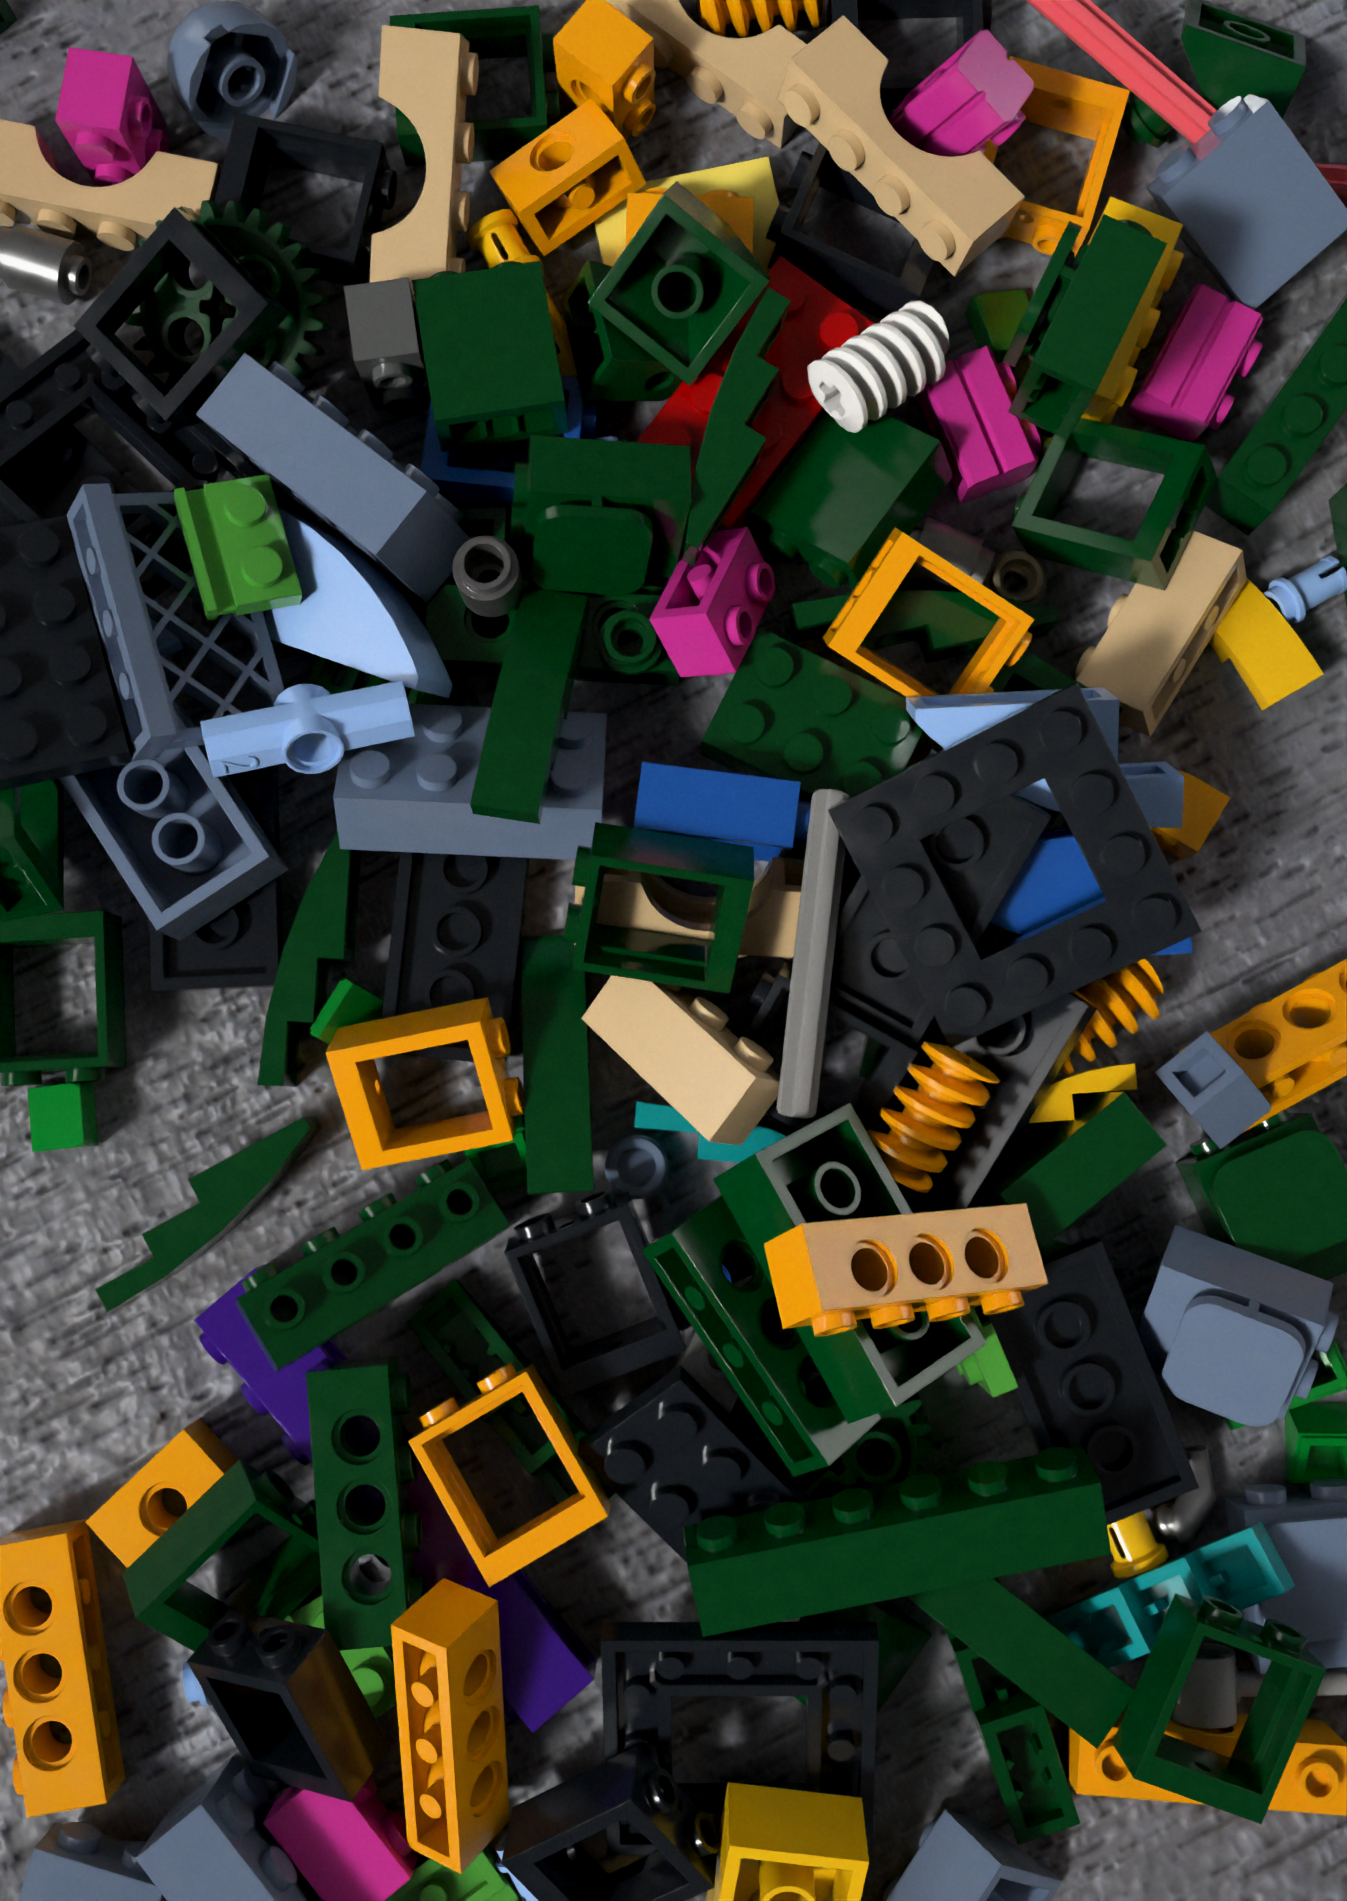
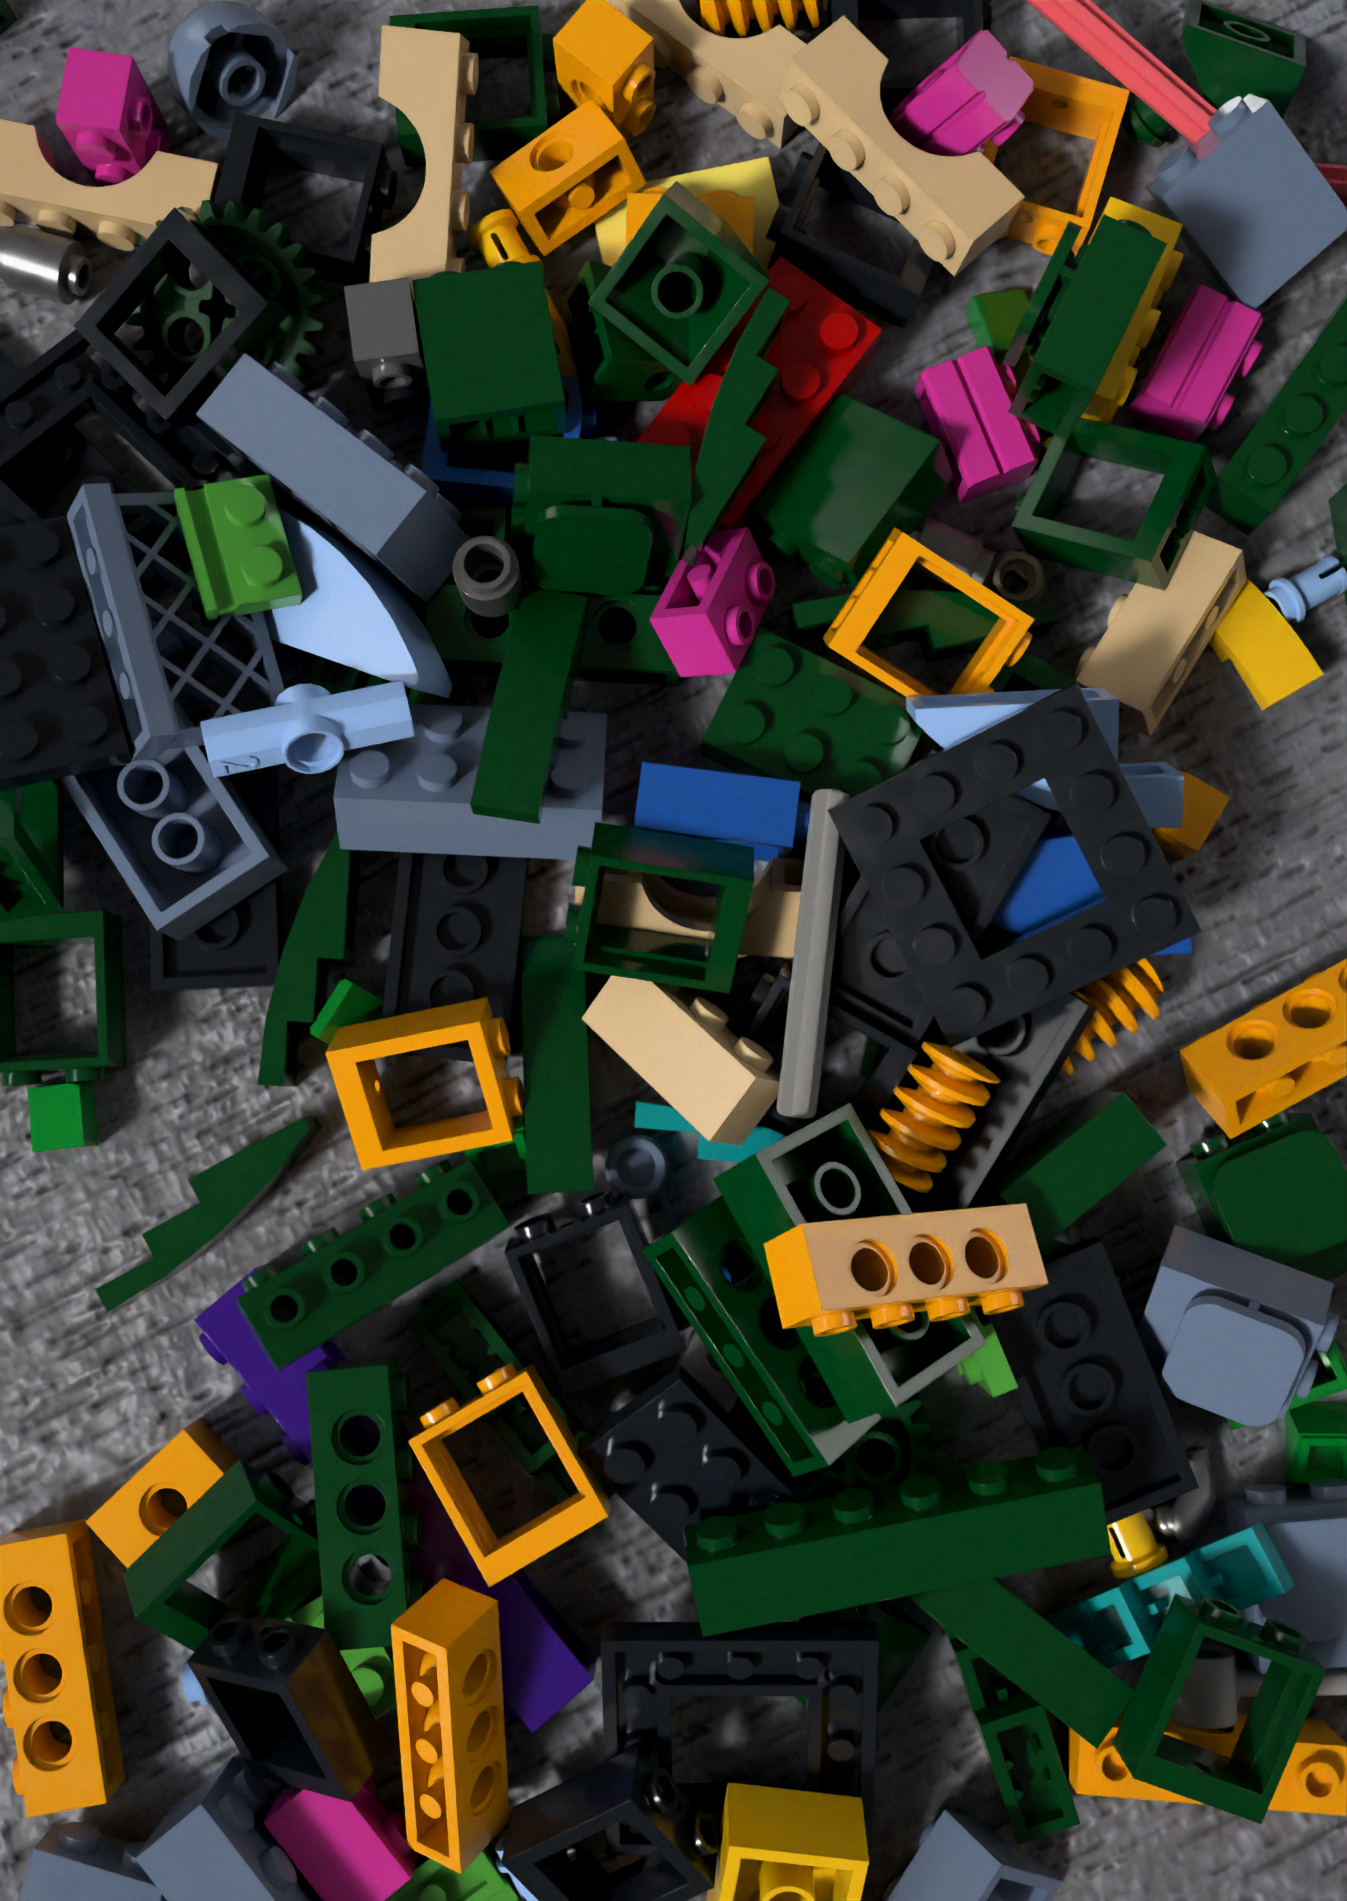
dark green plate [598,610,663,675] -> none
white piece [807,301,950,433] -> none
yellow slope [1028,1063,1137,1123] -> none
sand blue panel [1155,1031,1271,1149] -> none

